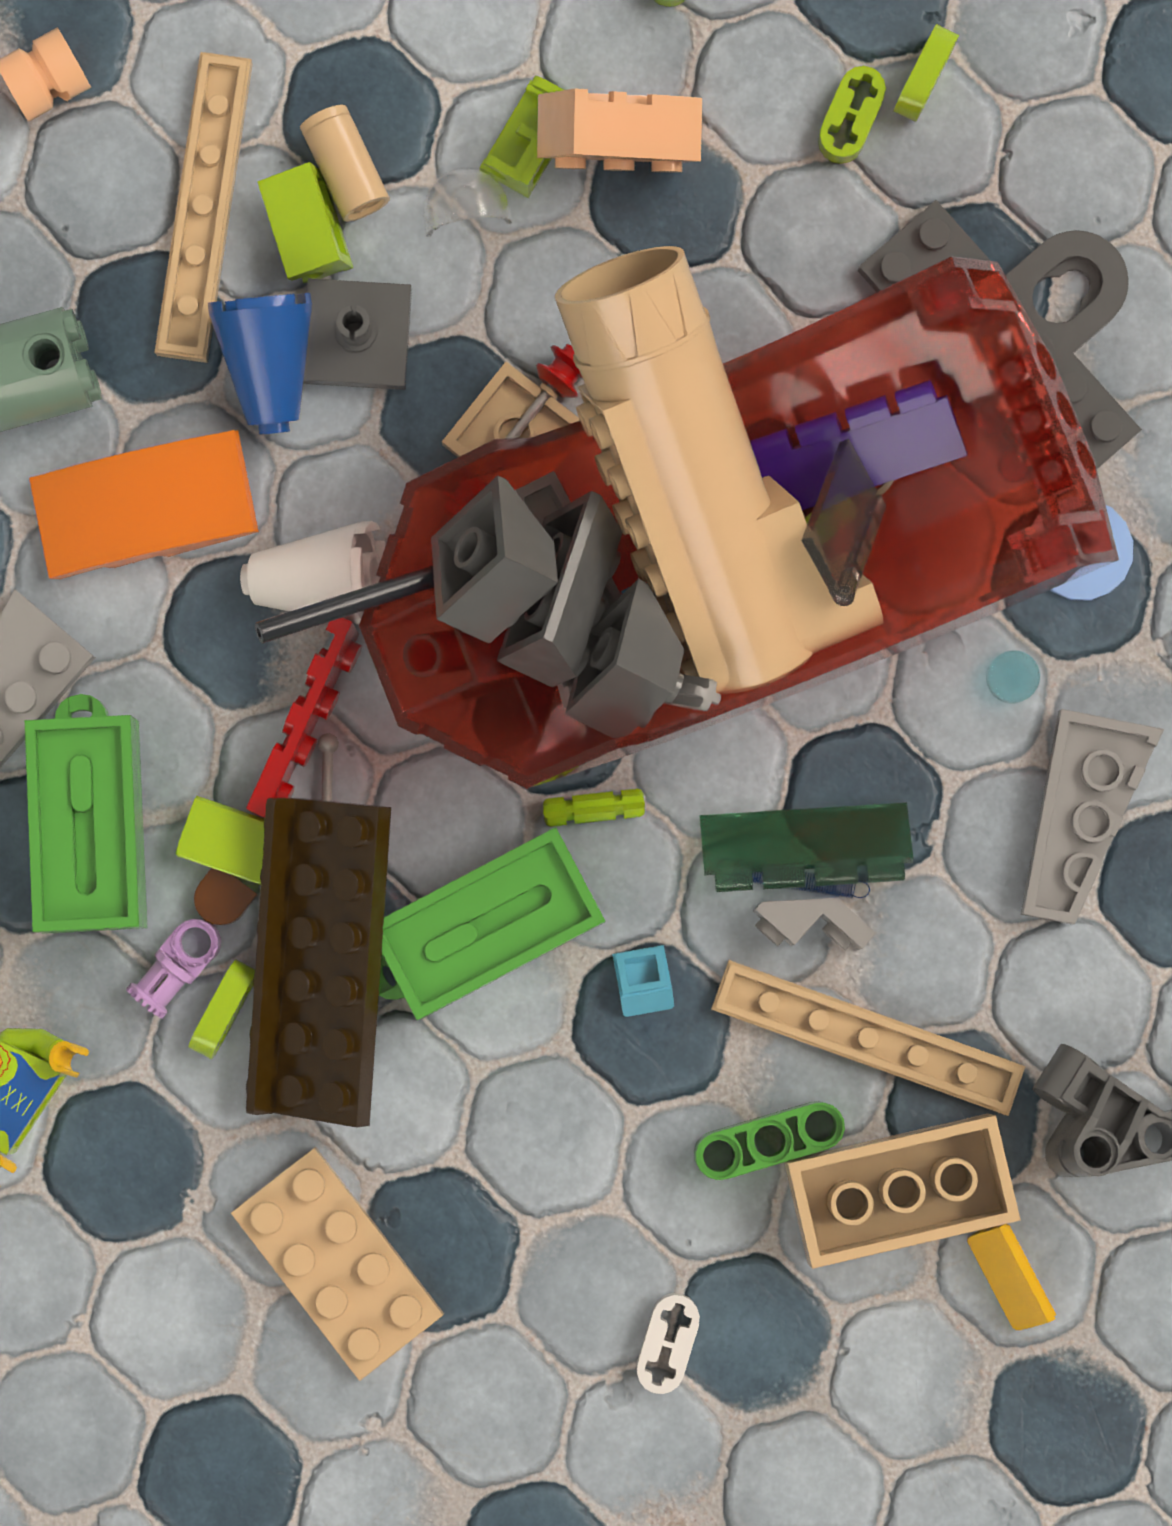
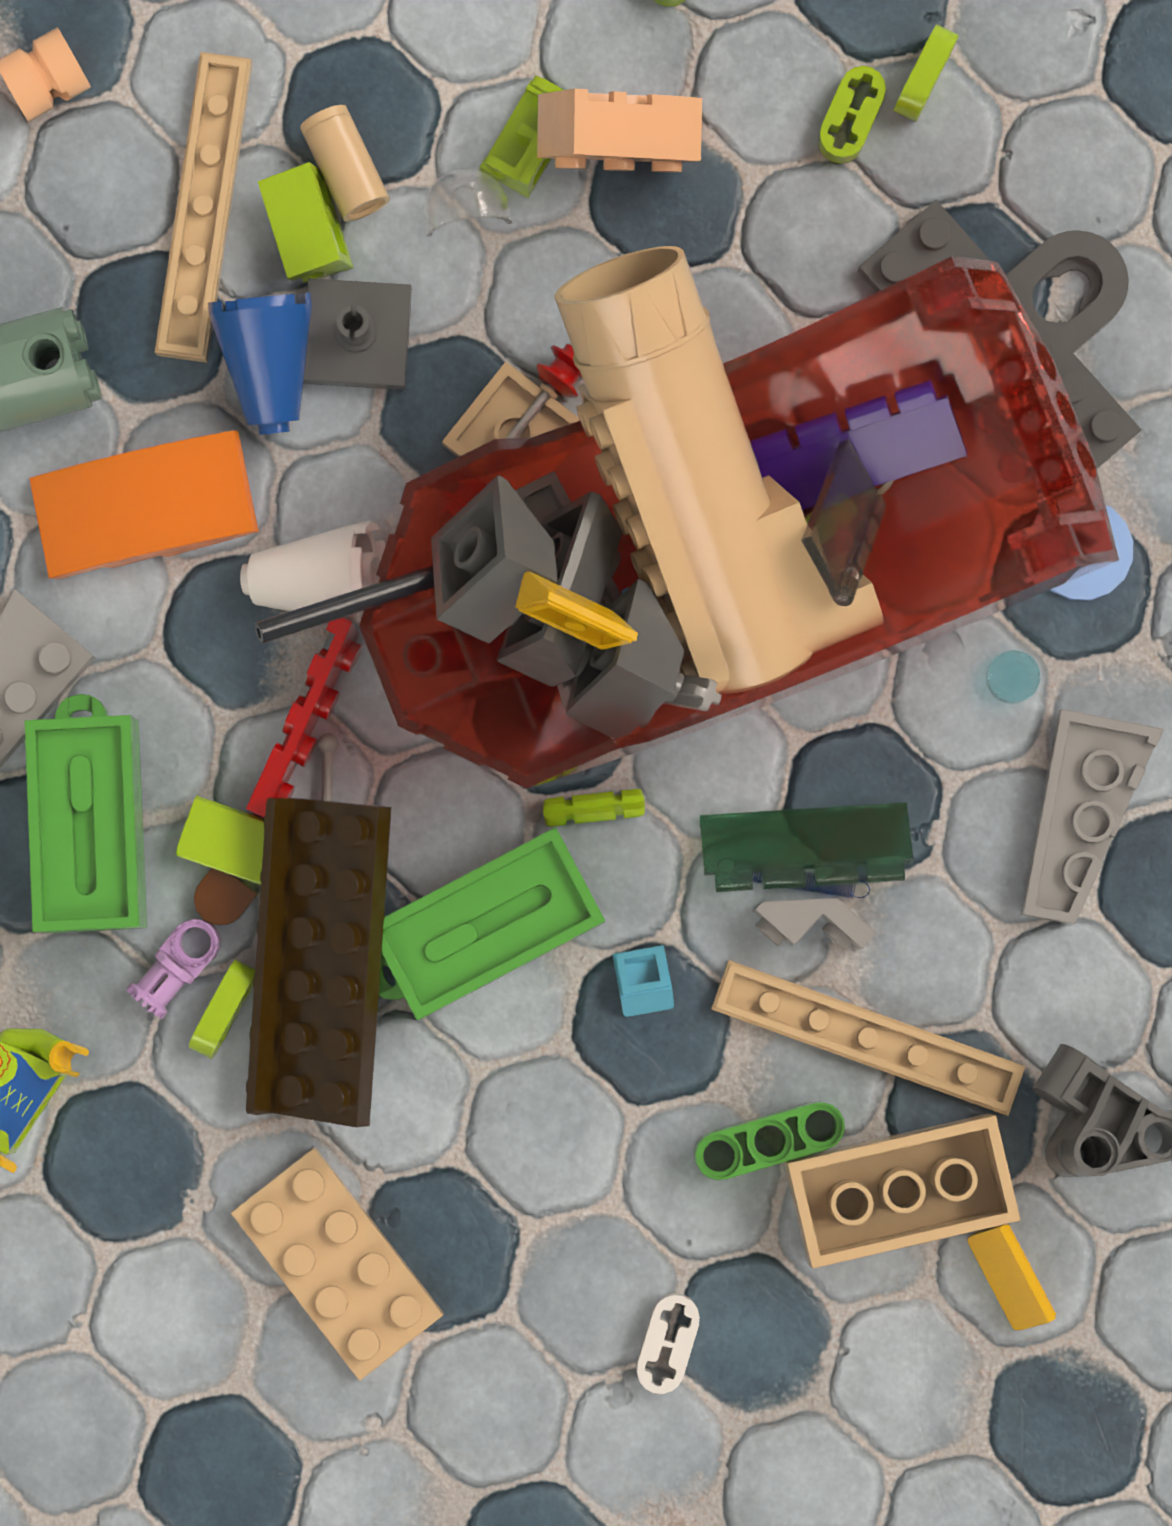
none -> yellow slope [515,571,638,650]

